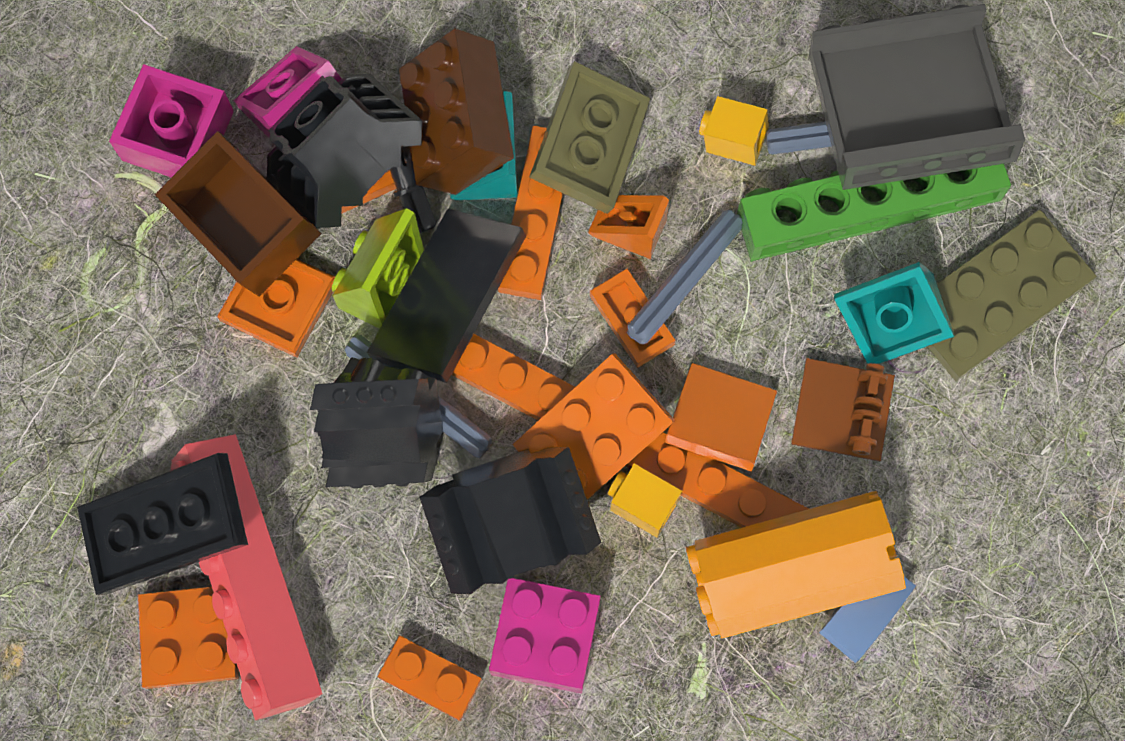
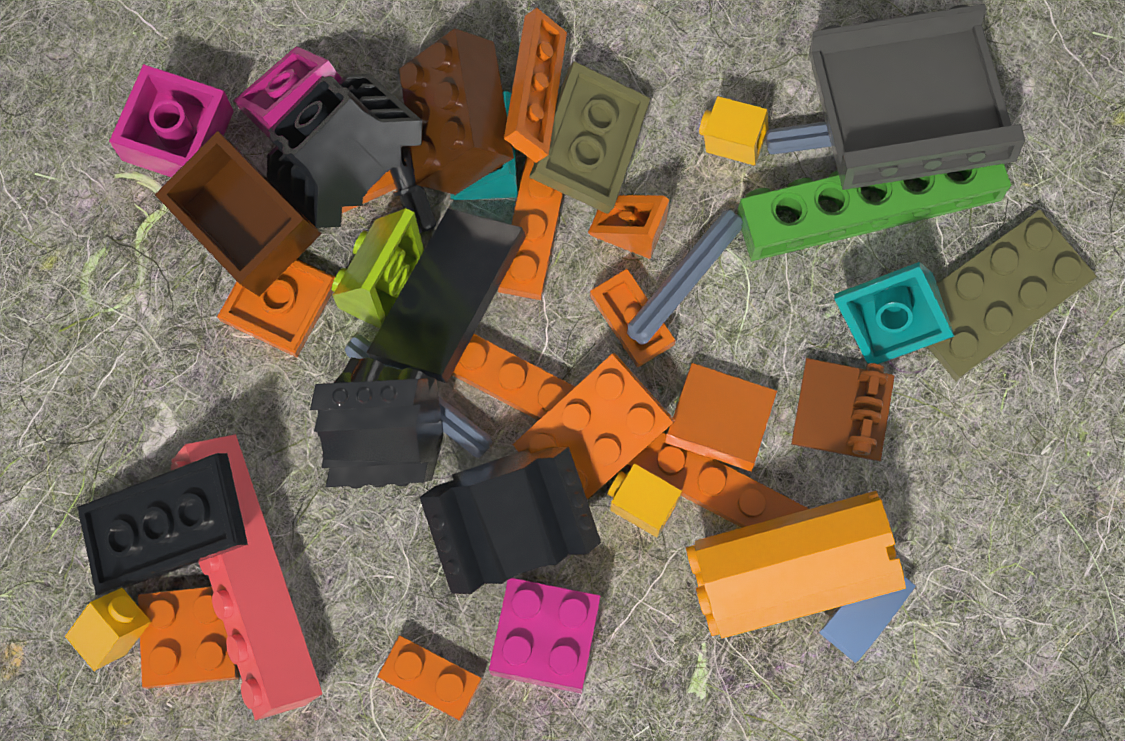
none -> yellow brick [65,588,151,671]
none -> orange plate [504,7,567,163]

